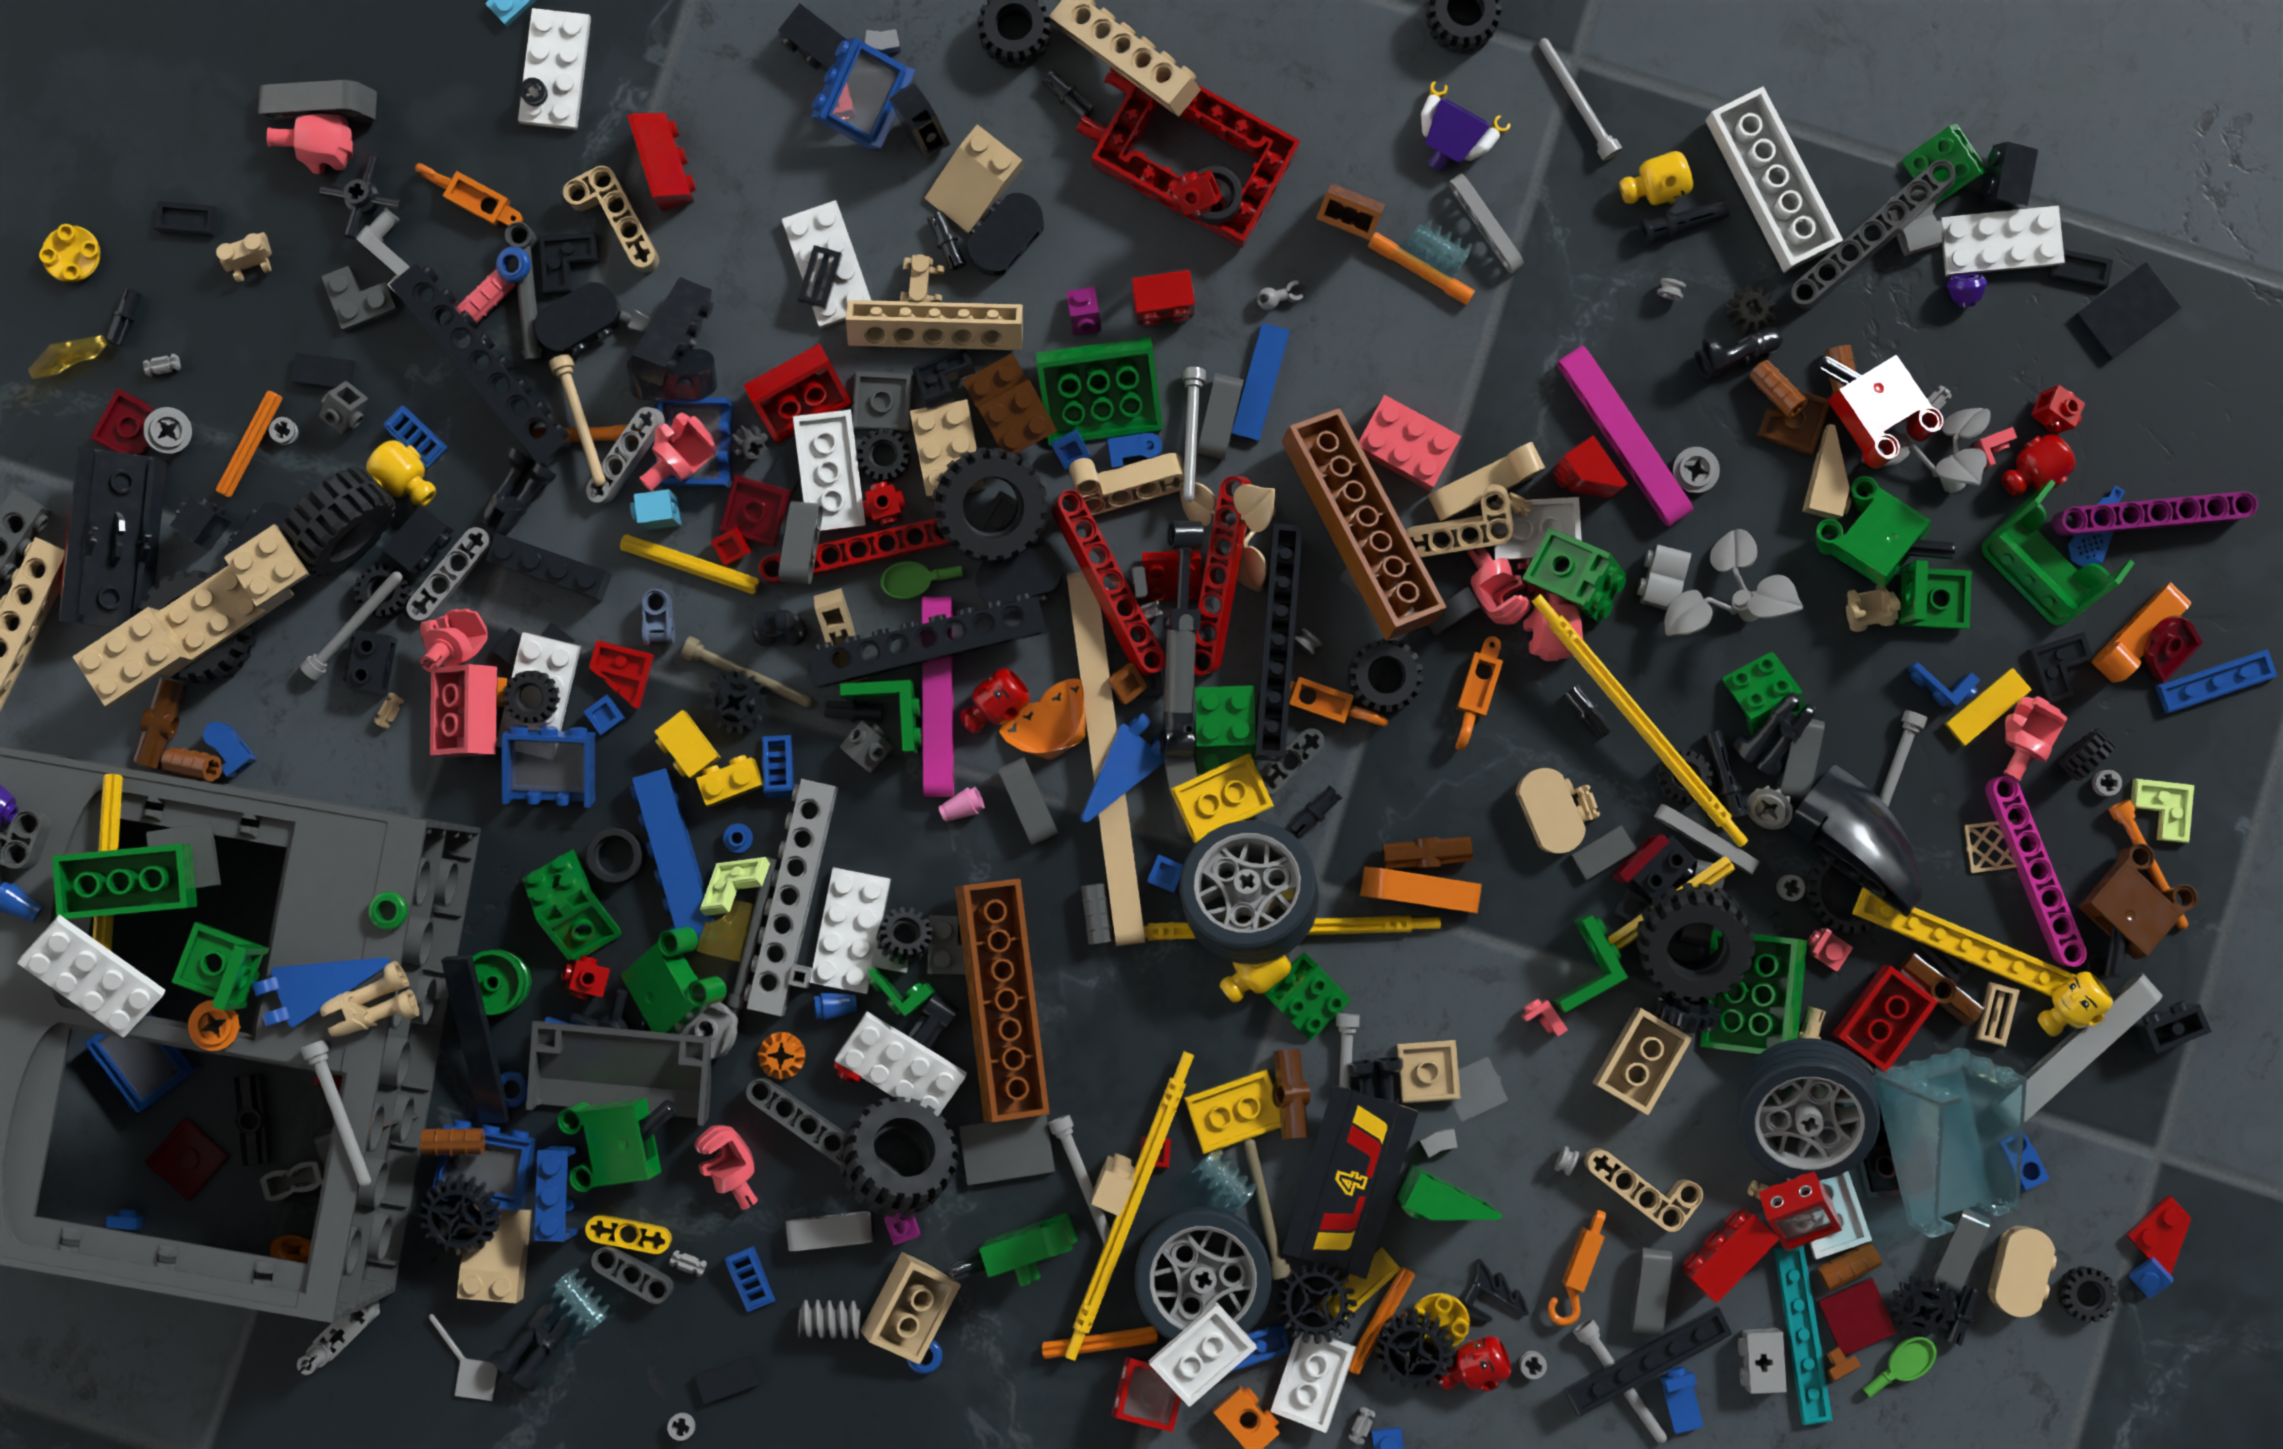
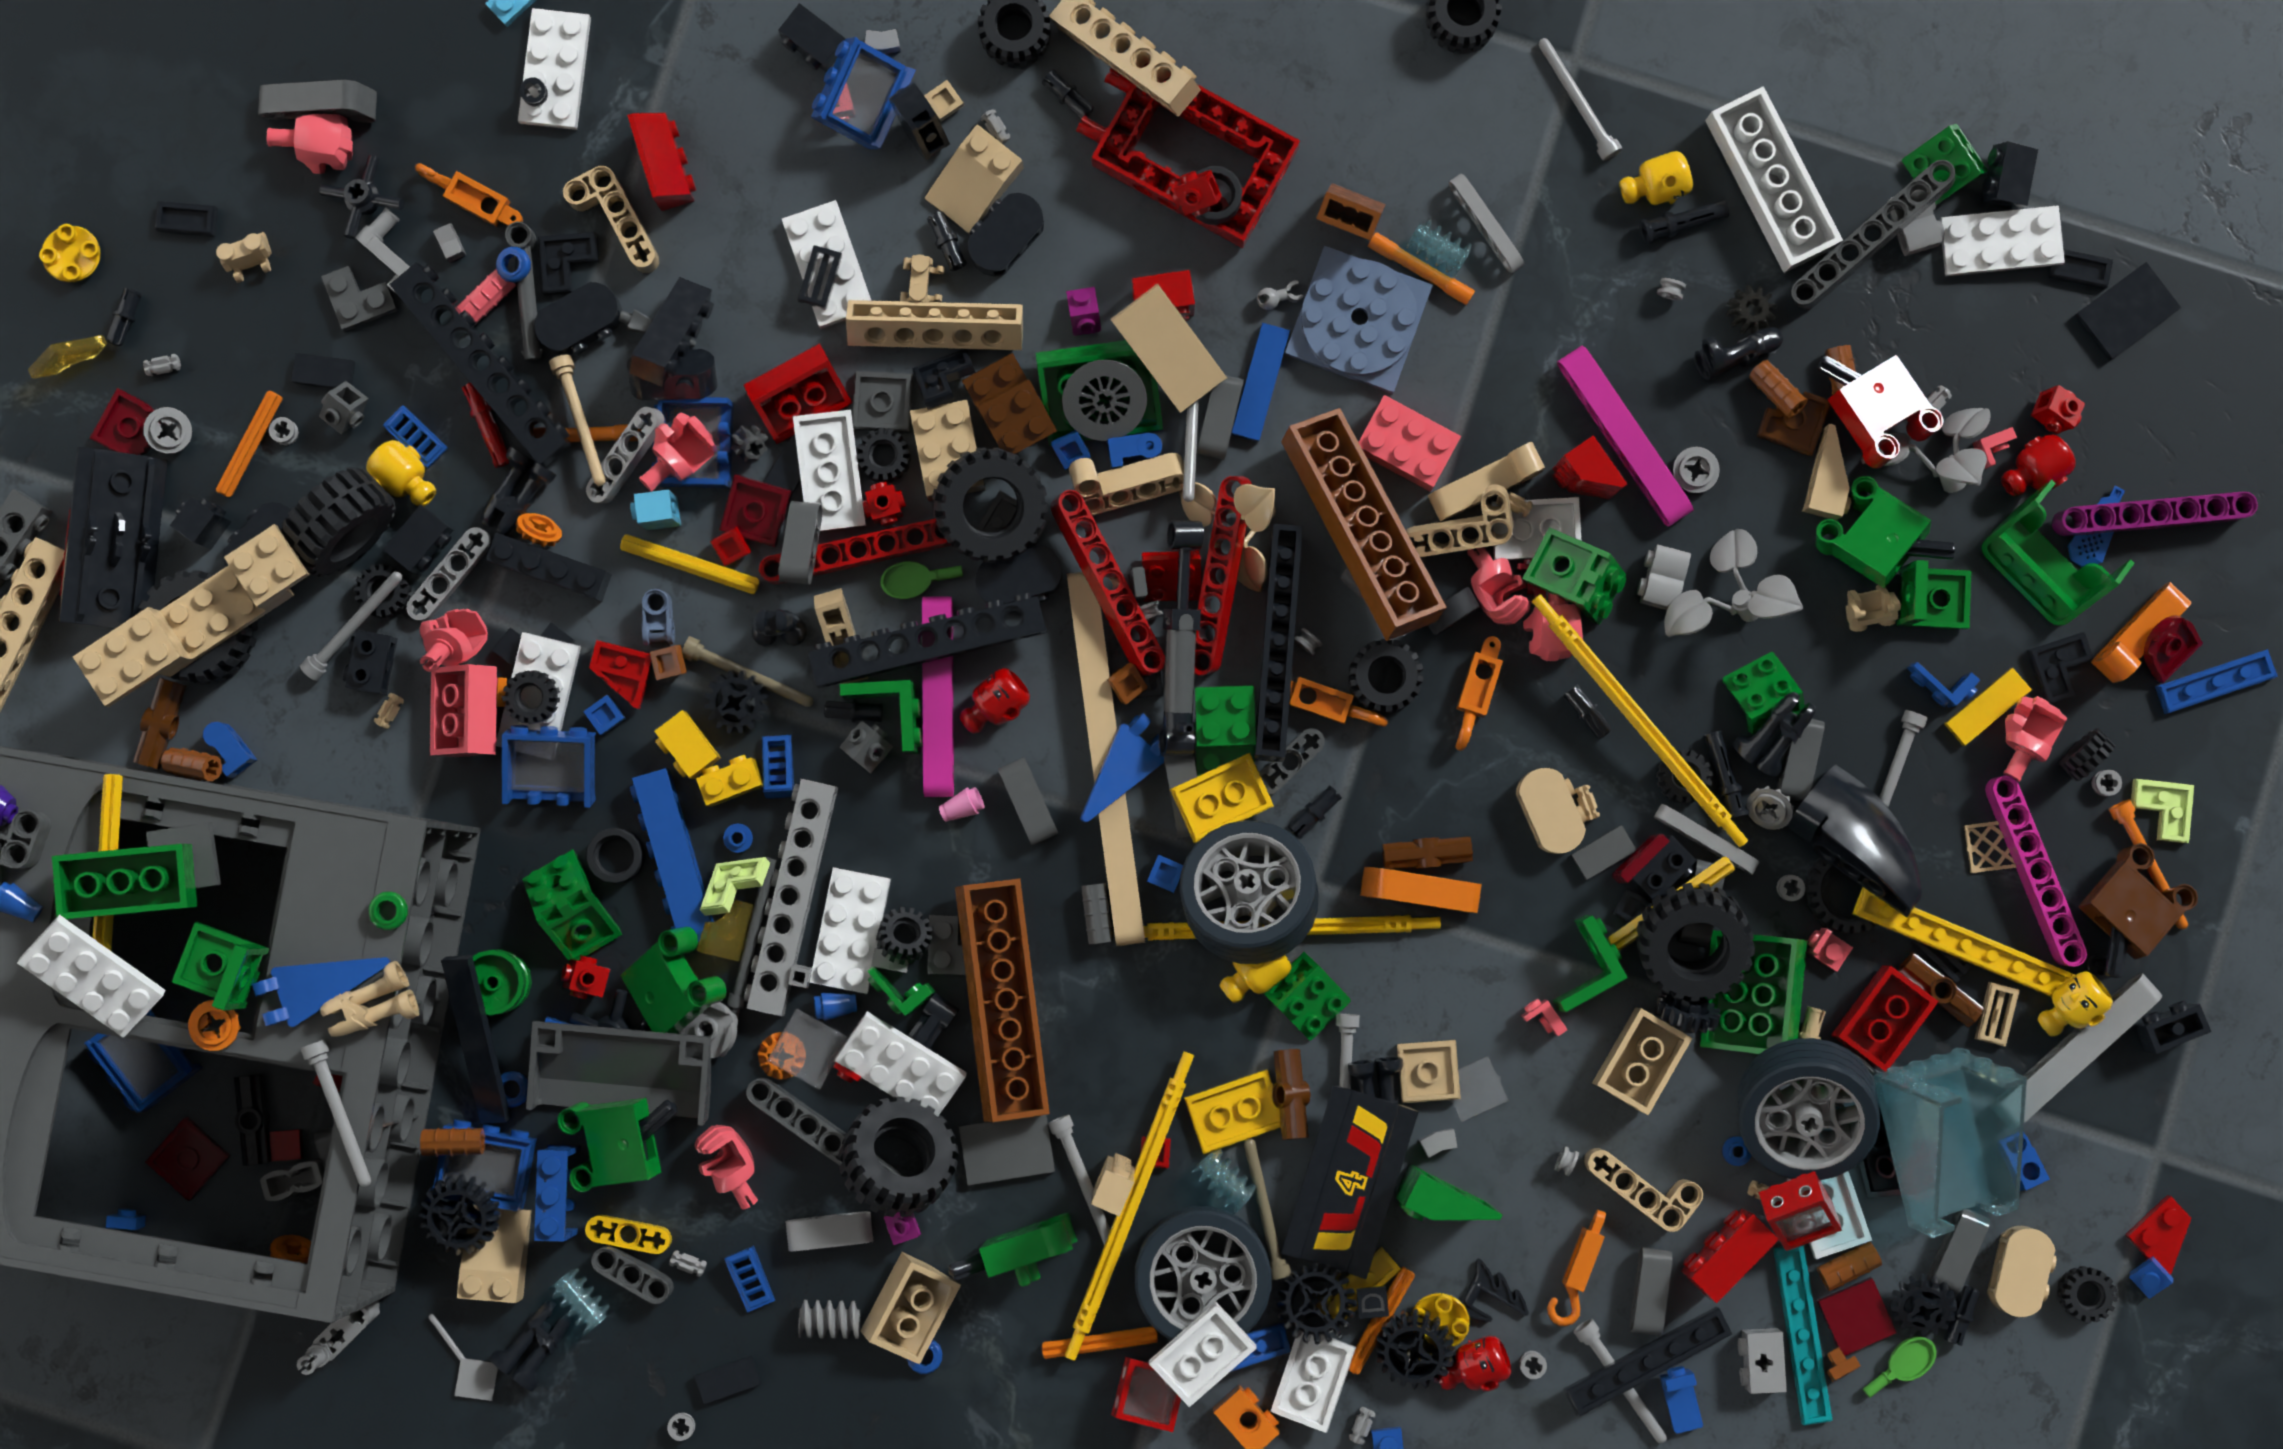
orange piece [999,678,1087,760] -> none
dark purple torso [1421,81,1511,172] -> none
dark purple cone [1946,273,1987,307] -> none
none -> red tile [270,1129,304,1161]
none -> light grey piece [433,223,466,262]
none -> red pin [462,382,510,468]
none -> orange gear [516,513,562,547]
none -> dark orange tile [650,645,687,680]
none -> clear tile [767,1009,848,1089]
none -> tan plate [924,80,964,122]
none -> light grey piece [981,109,1011,144]
none -> dark grey piece [1062,360,1147,441]
none -> tan tile [1110,284,1227,413]
none -> sand blue piece [1285,246,1433,394]
none -> black tile [1356,1286,1389,1319]
none -> blue plate [1722,1136,1752,1166]

